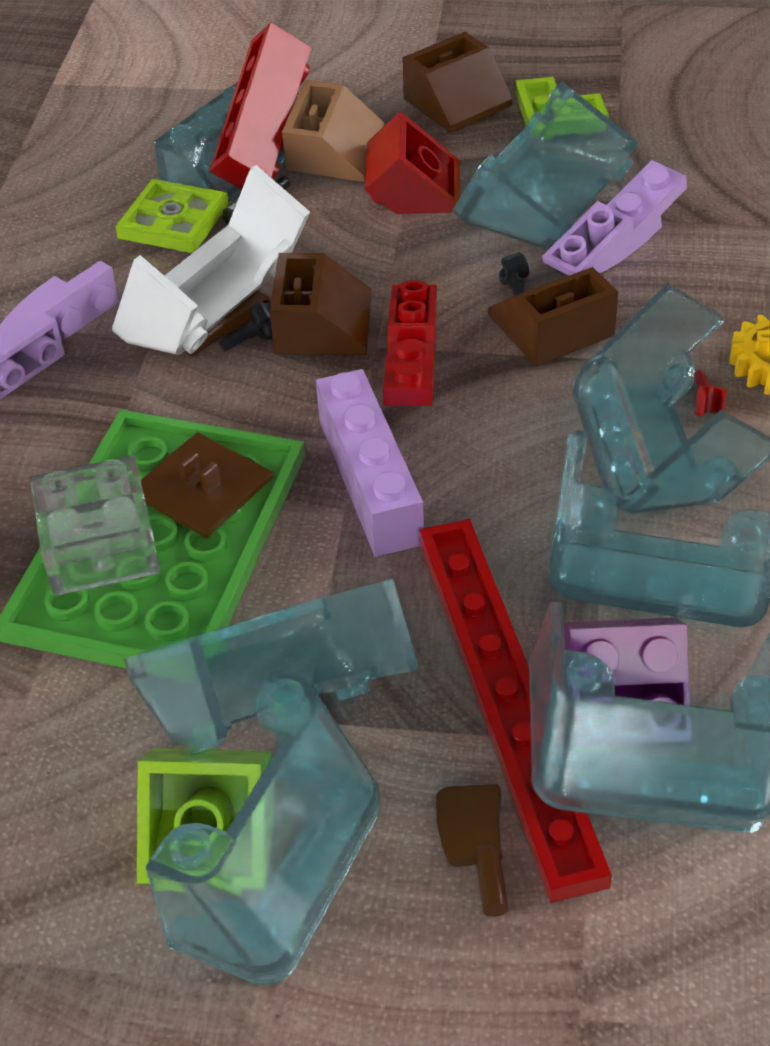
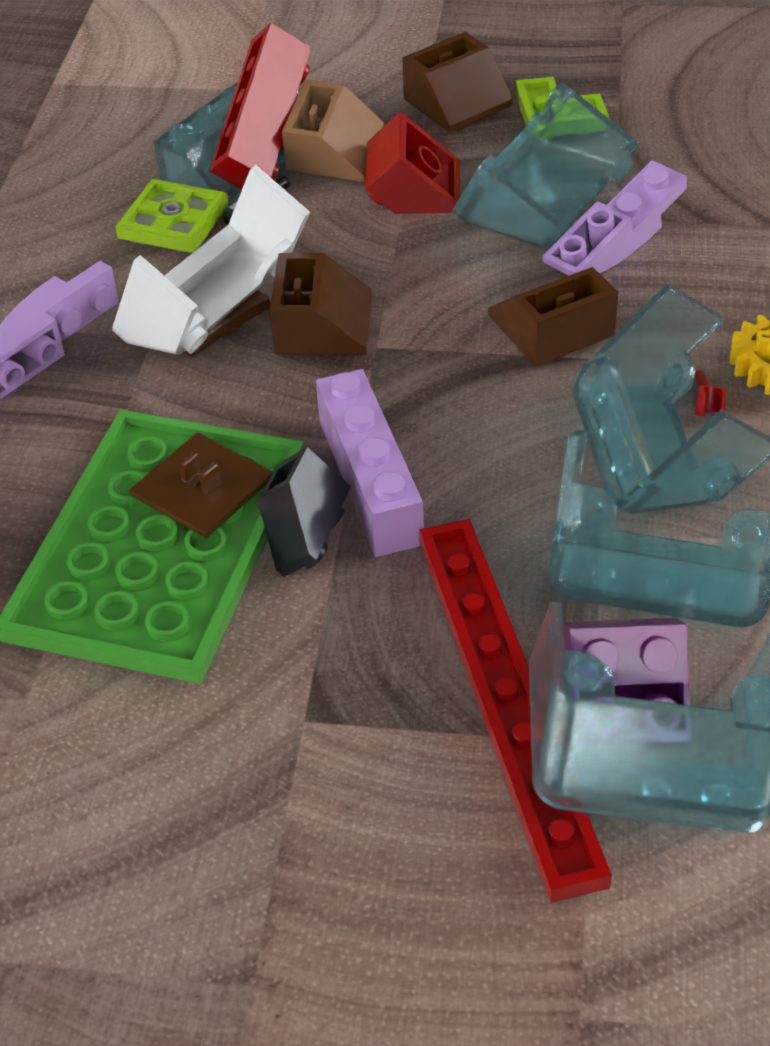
clear slope [29,455,160,596] -> none
clear light blue windscreen [124,578,419,753] -> none
lime slope [137,748,271,888] -> none
clear light blue windscreen [146,669,380,986] -> none
black hand [219,303,272,352] -> none
red slope [383,280,437,406] -> none
reddish brown piece [436,784,508,917] -> none
black hand [499,252,529,296] -> none
none -> black slope [258,447,351,577]

